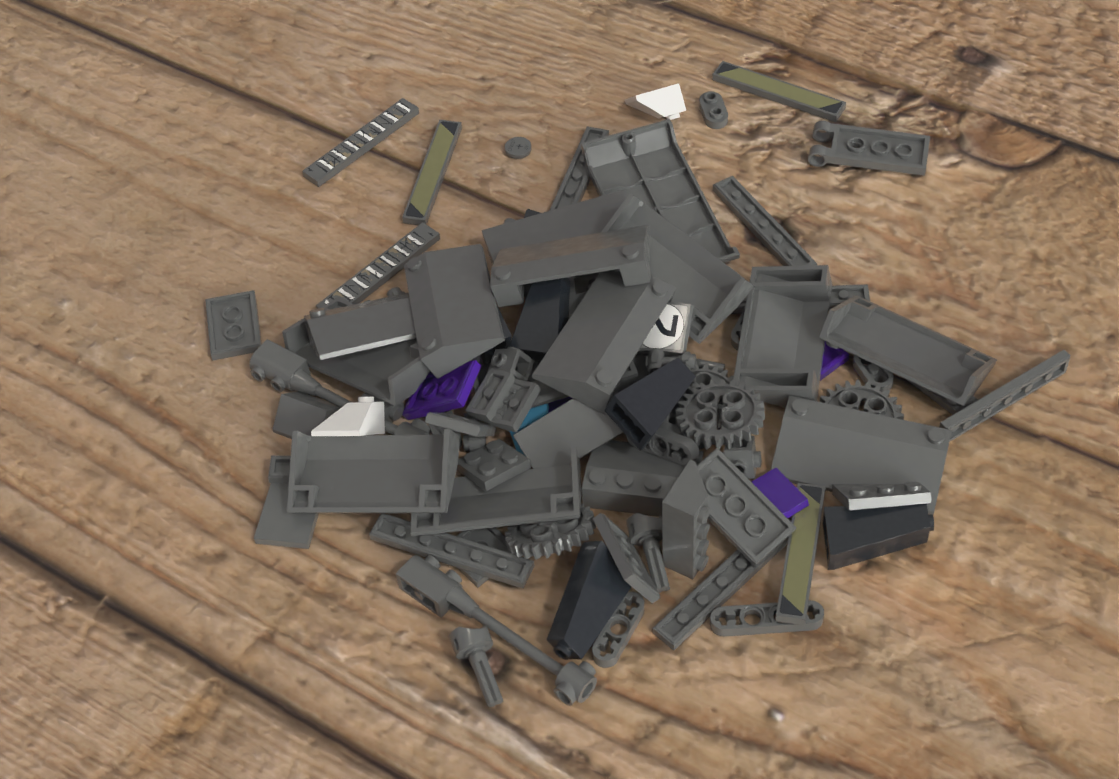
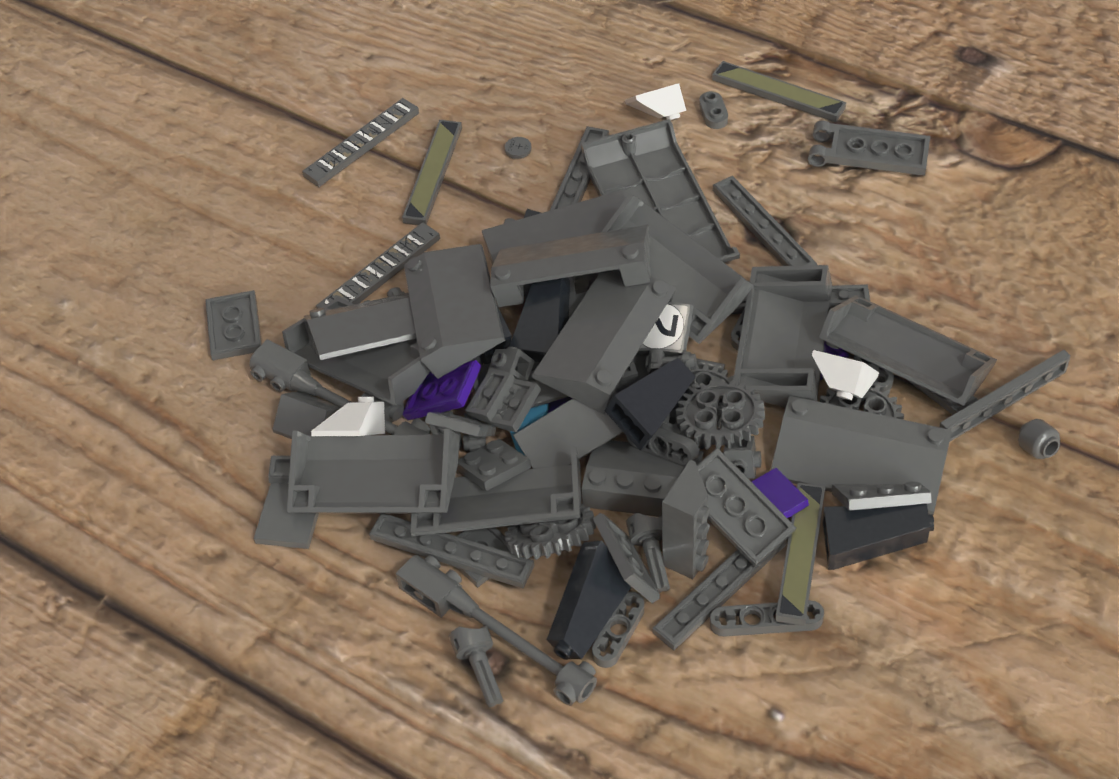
none -> white slope [812,350,879,400]
none -> dark grey head [1018,419,1060,459]

